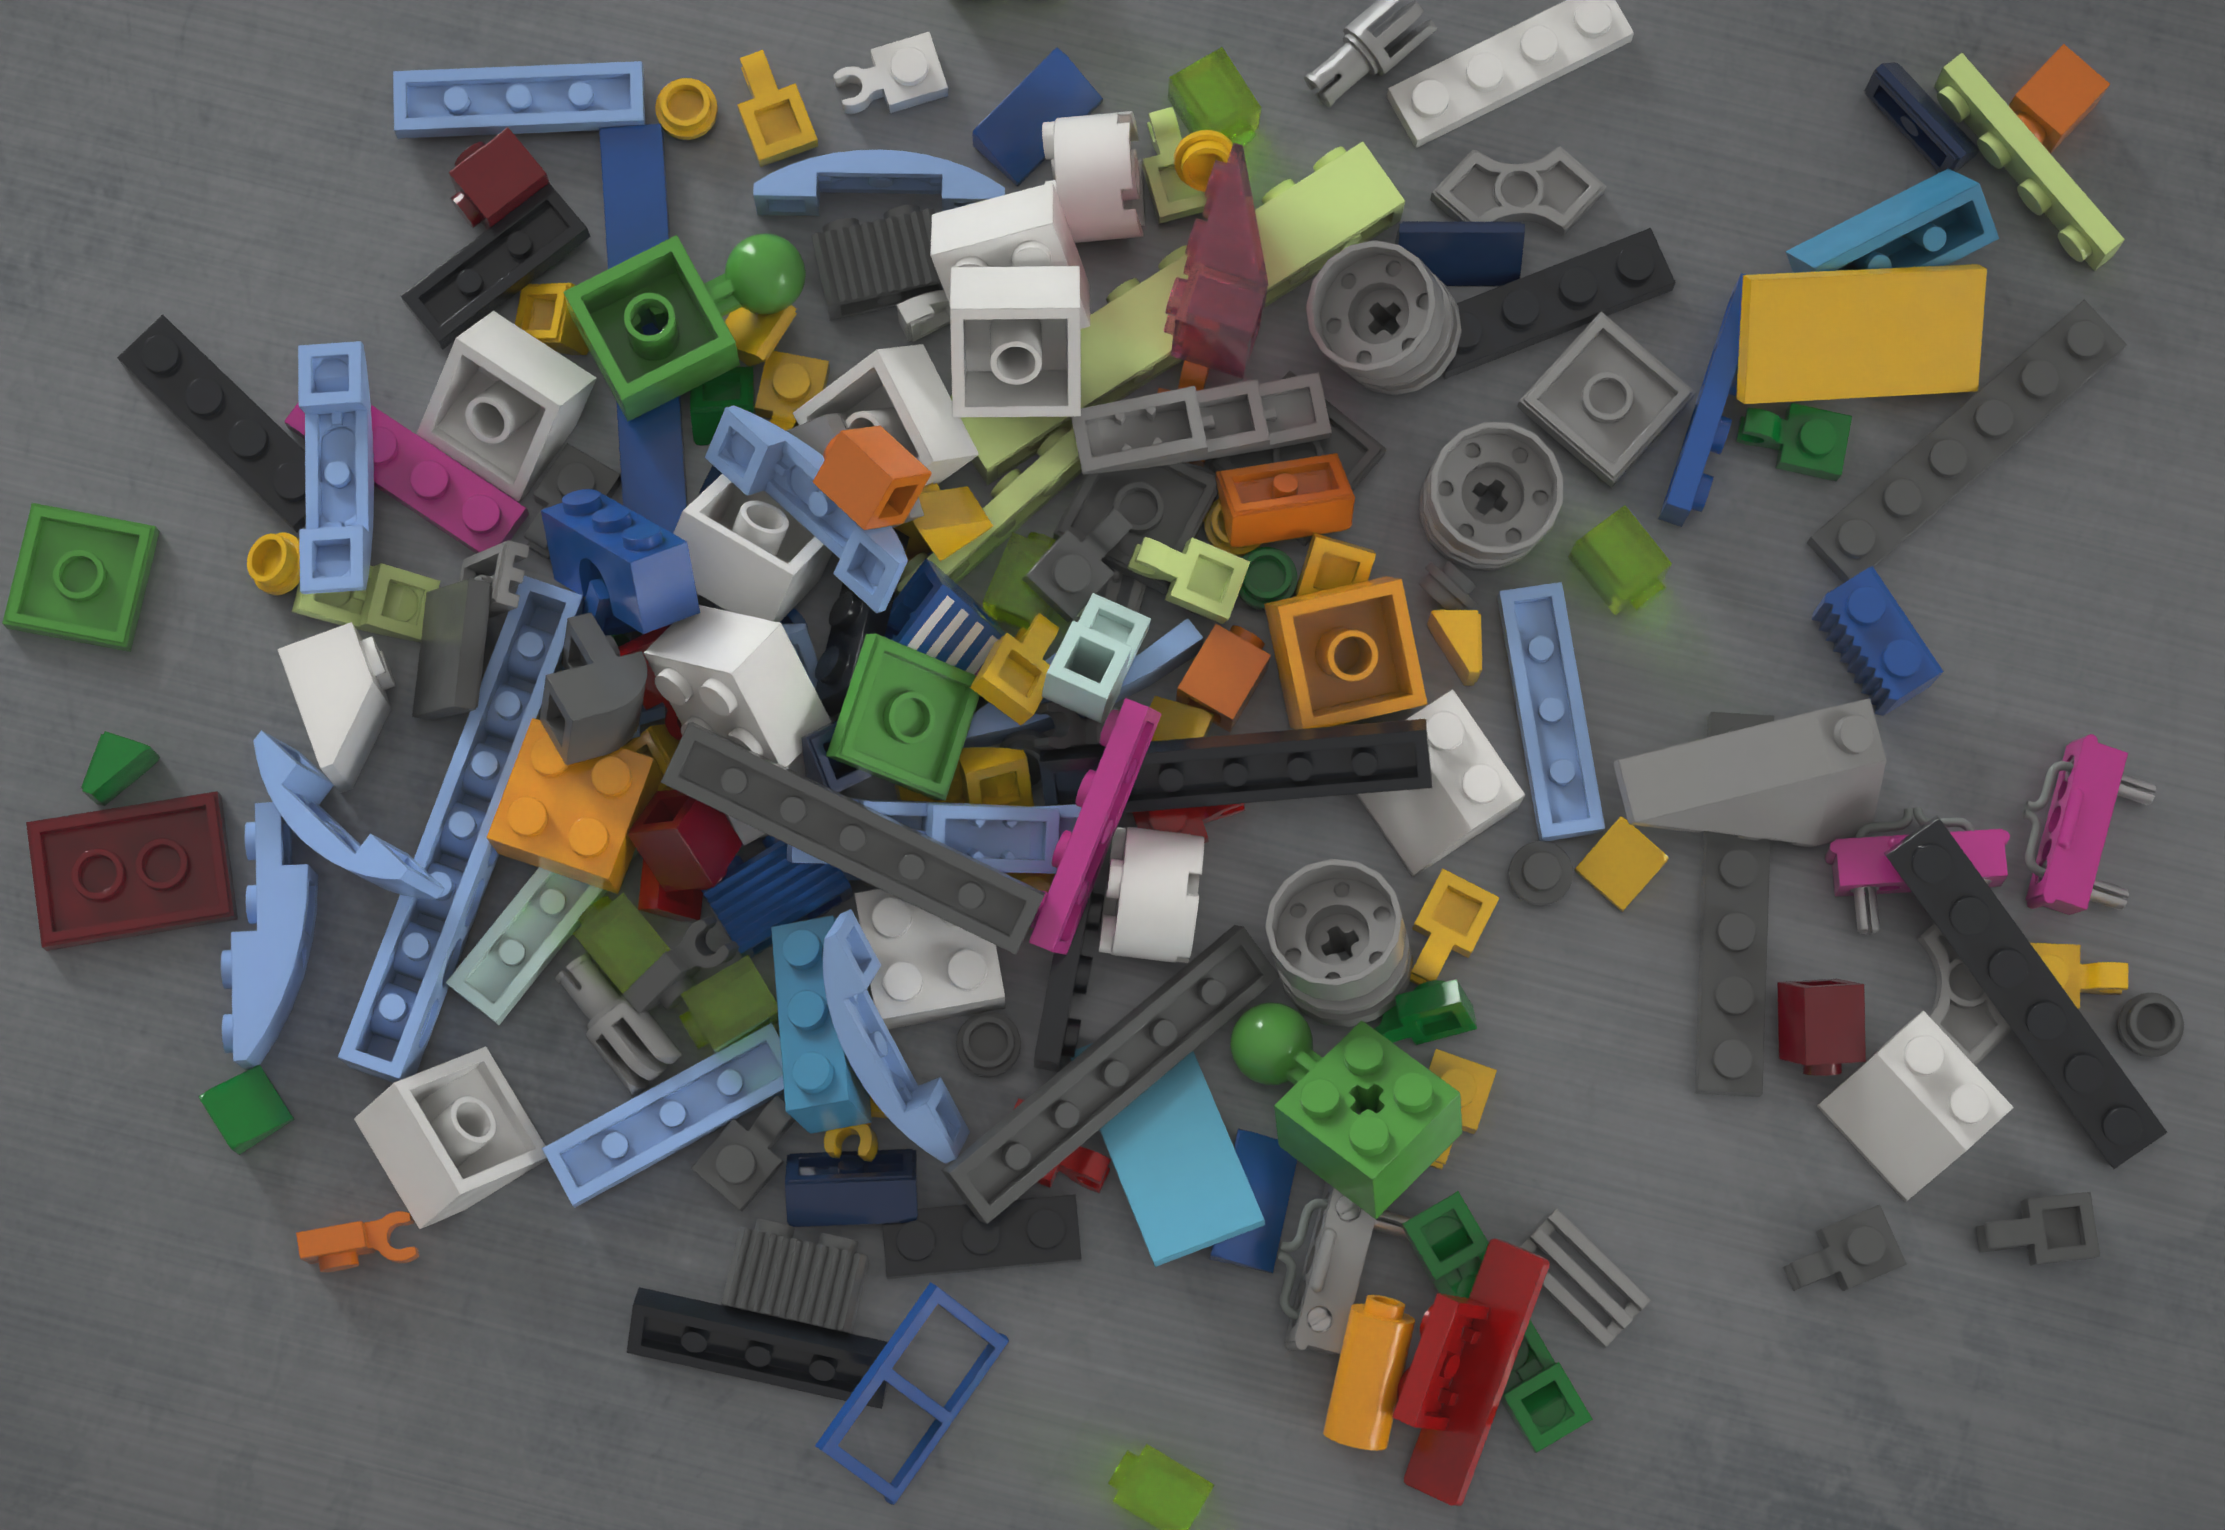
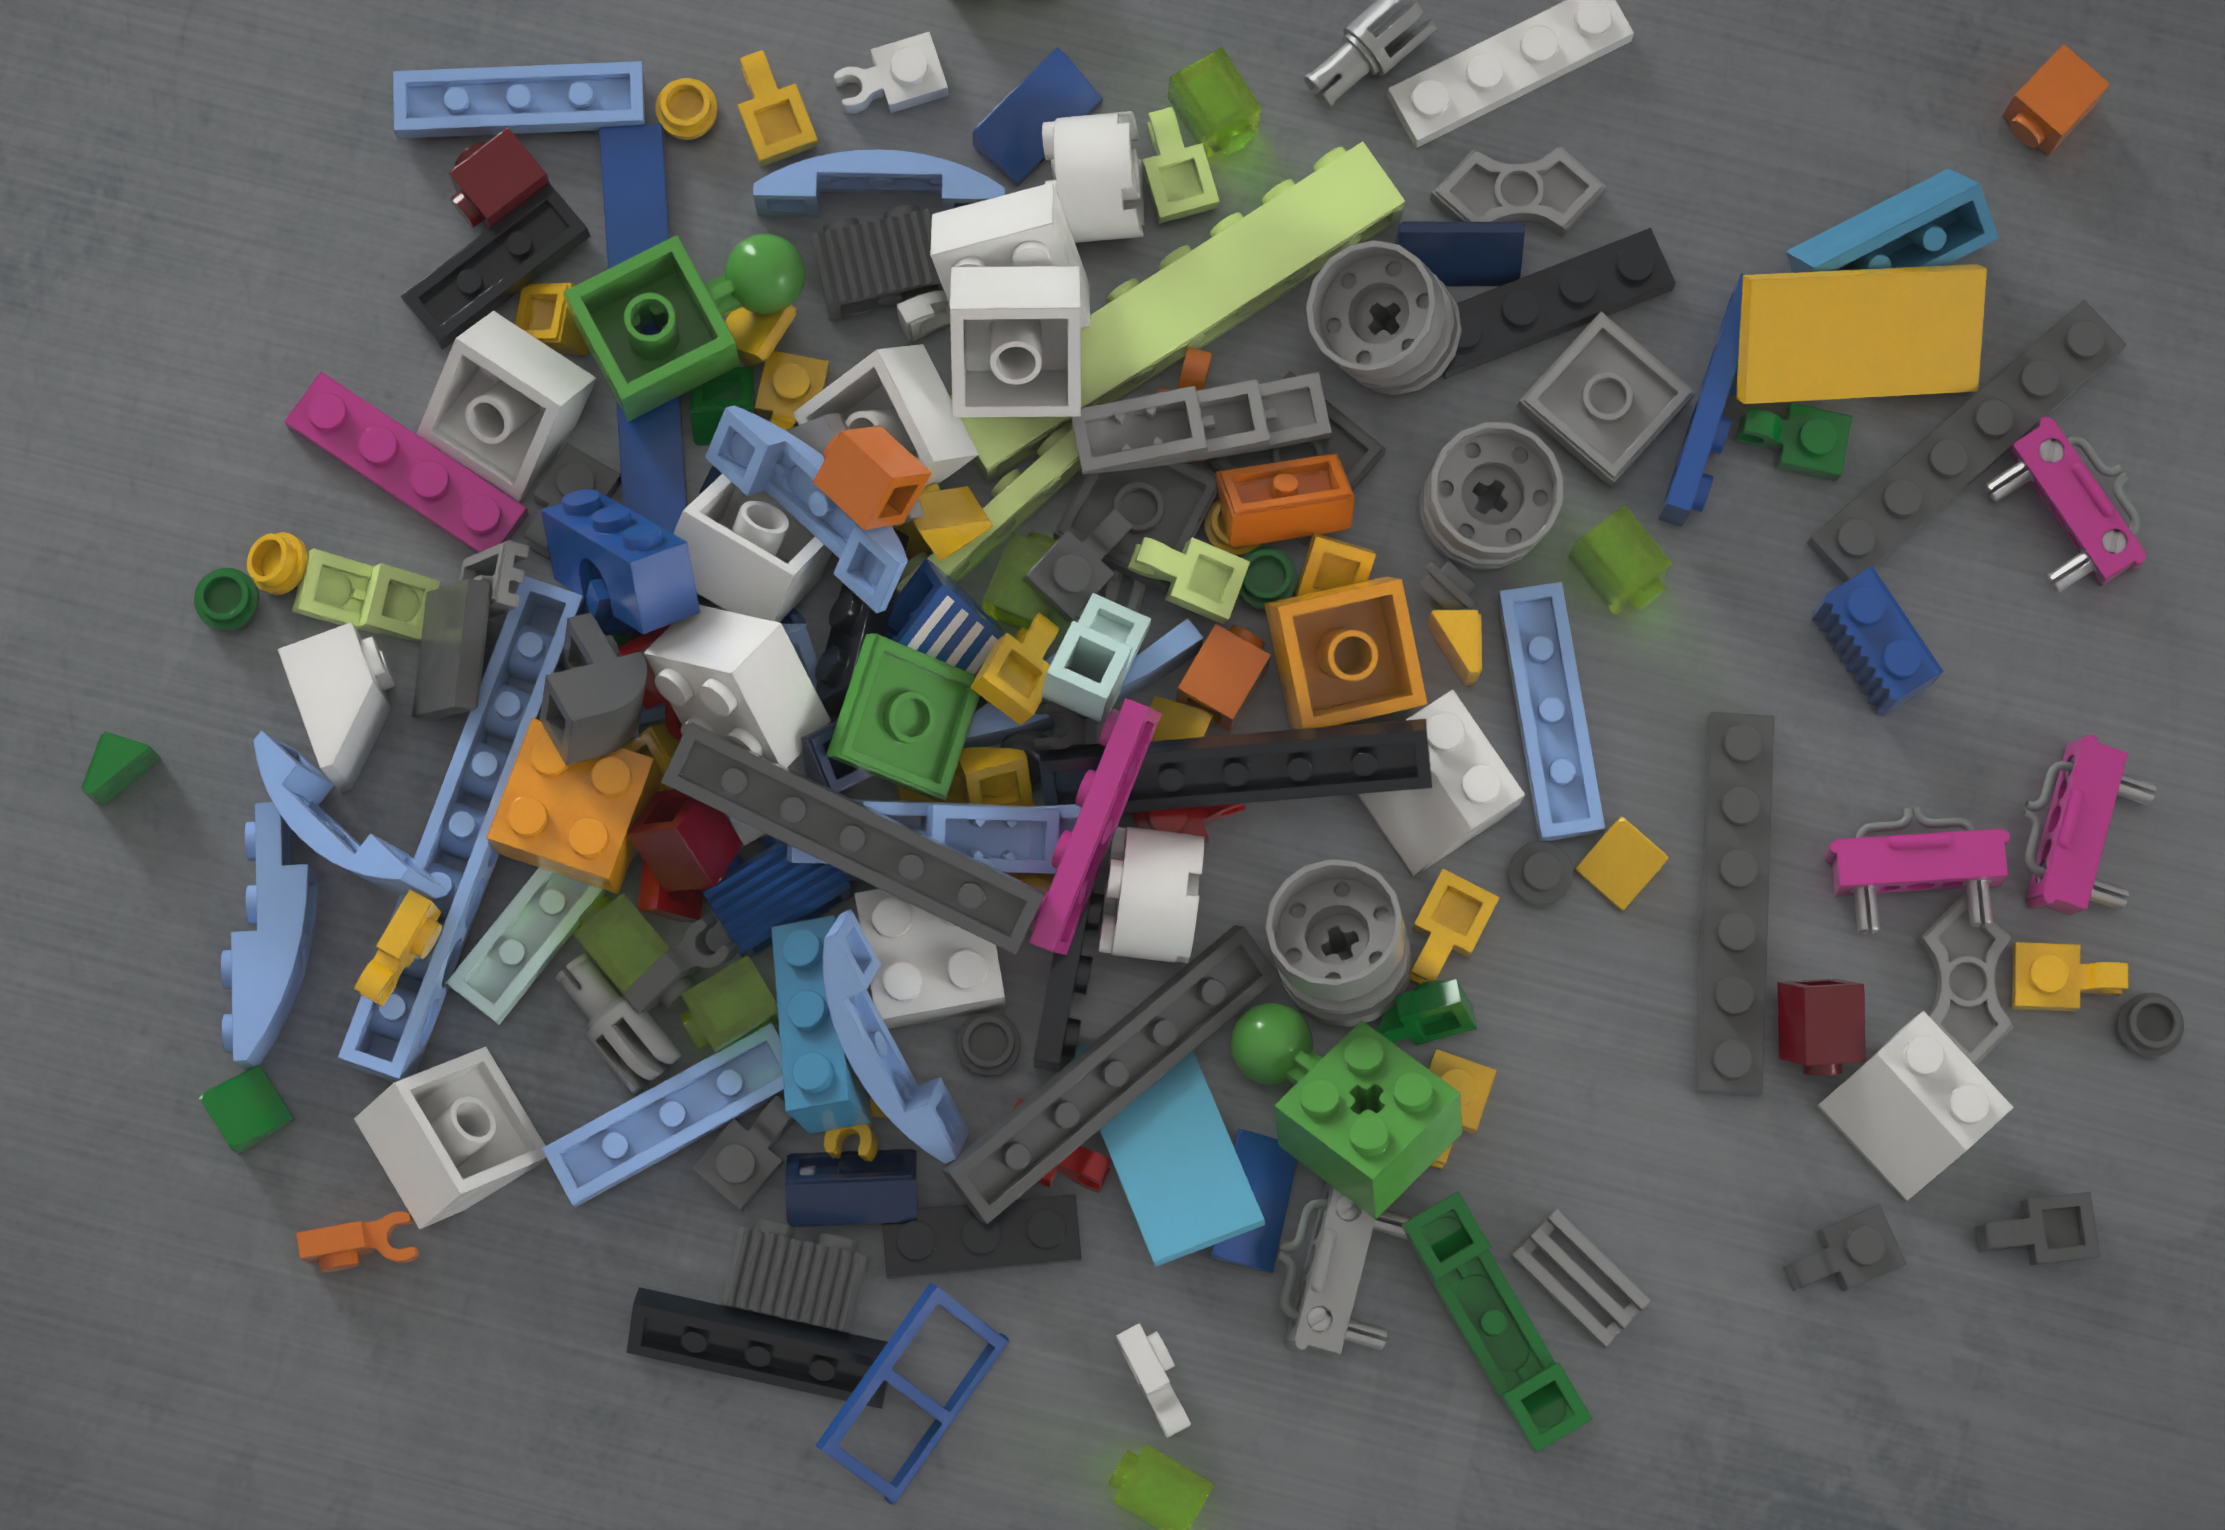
bright green tile [2,503,160,652] -> none
dark red tile [26,791,238,951] -> none
black plate [117,314,306,533] -> none
light blue slope [298,341,374,594] -> none
clear pink slope [1164,143,1268,379] -> none
yellow plate [1174,130,1237,192] -> none
light orange brick [1323,1295,1415,1451] -> none
red bracket [1392,1238,1550,1506] -> none
light grey wedge [1613,698,1887,847] -> none
dark blue slope [1864,62,1979,173] -> none
black plate [1884,816,2167,1169] -> none
yellowish green plate [1934,53,2125,271] -> none
none -> green plate [194,568,259,632]
none -> yellow plate [354,889,442,1007]
none -> white plate [1115,1323,1191,1438]
none -> dark pink piece [1985,416,2146,592]

